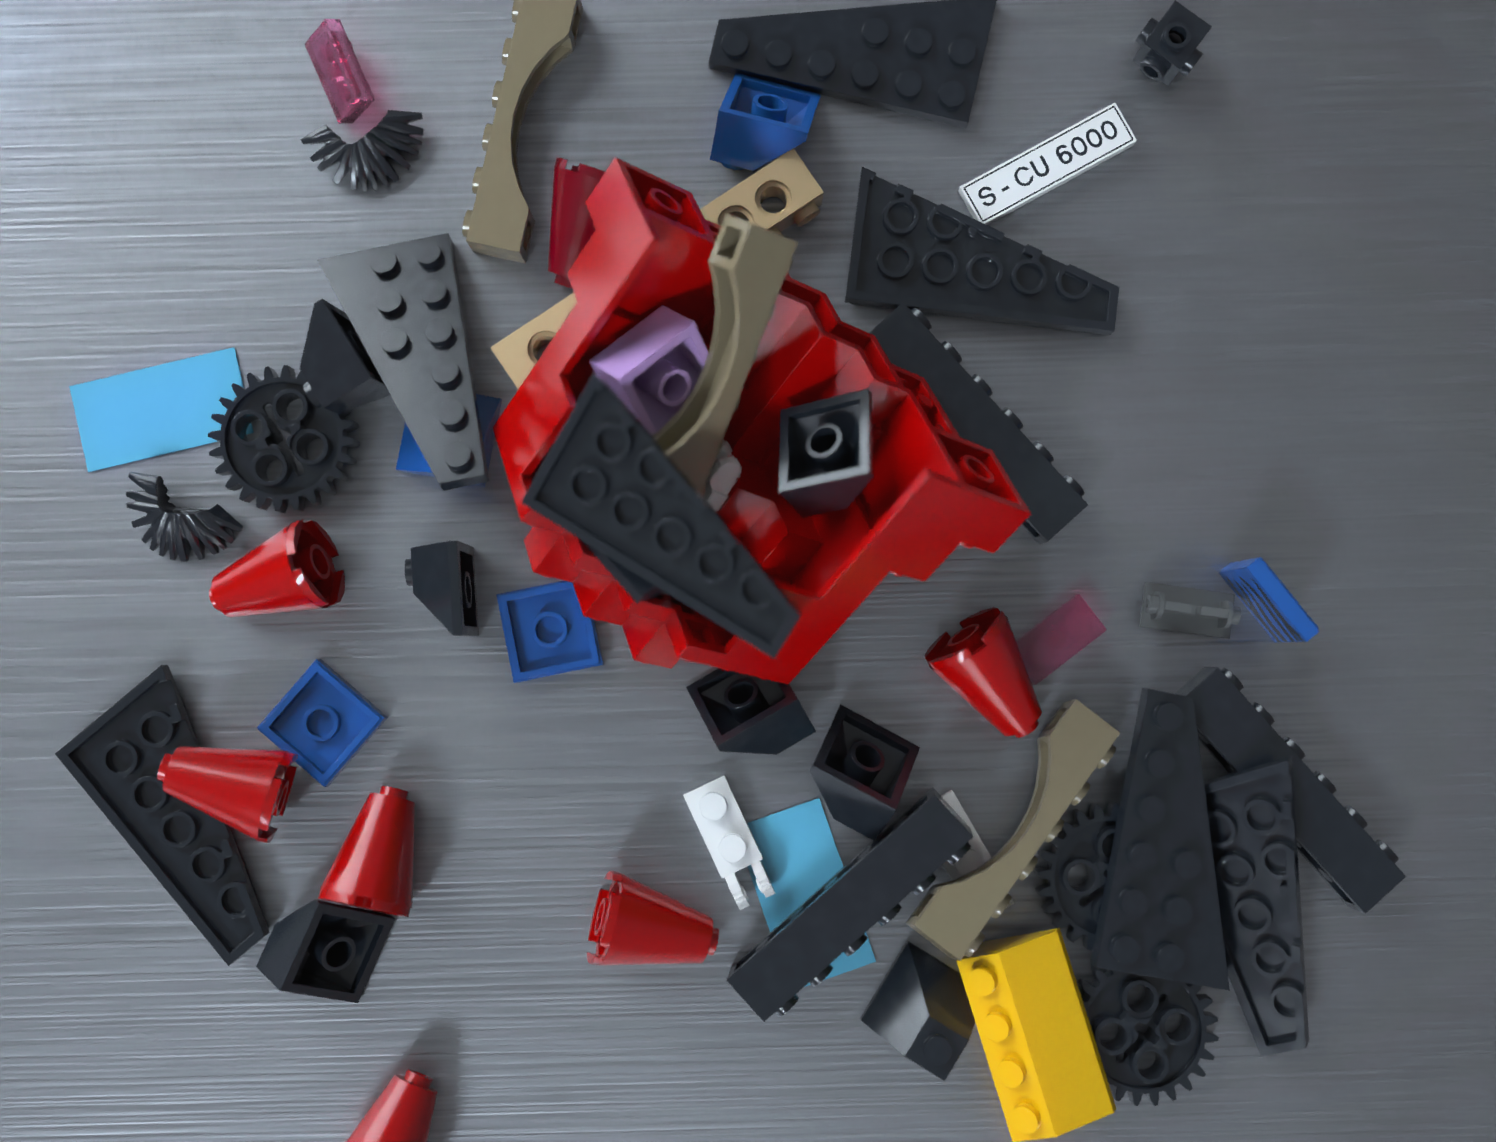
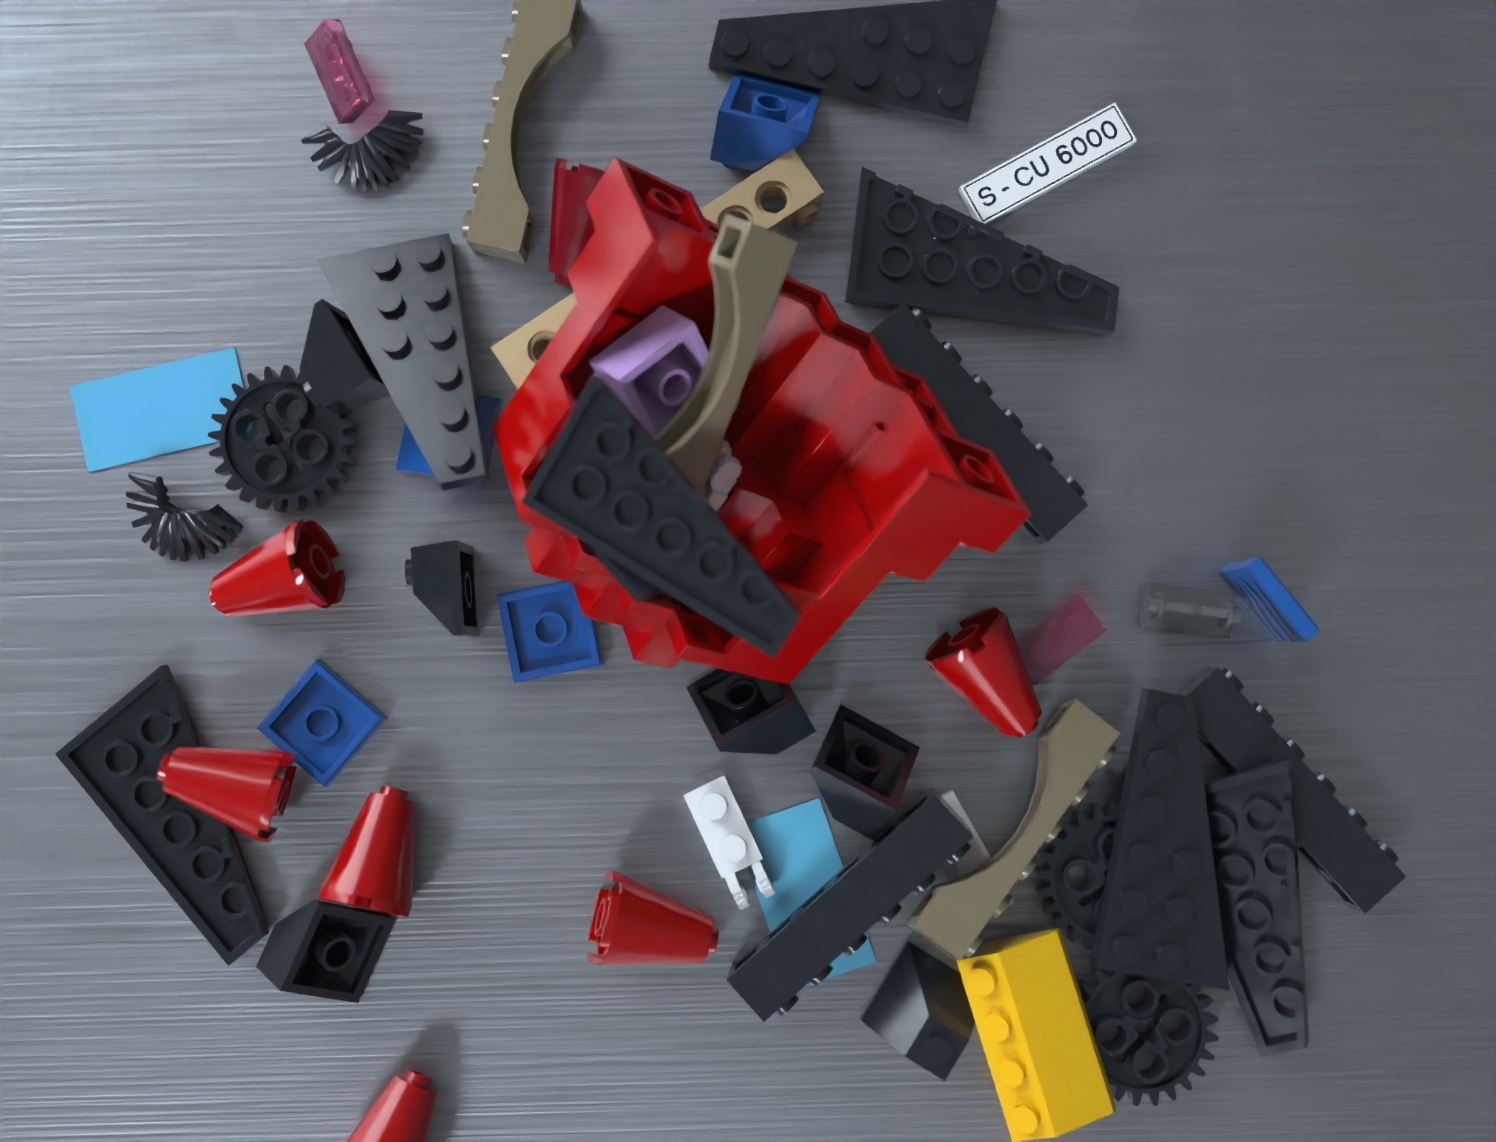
black slope [779,388,873,518] -> none
black brick [1132,0,1212,86] -> none

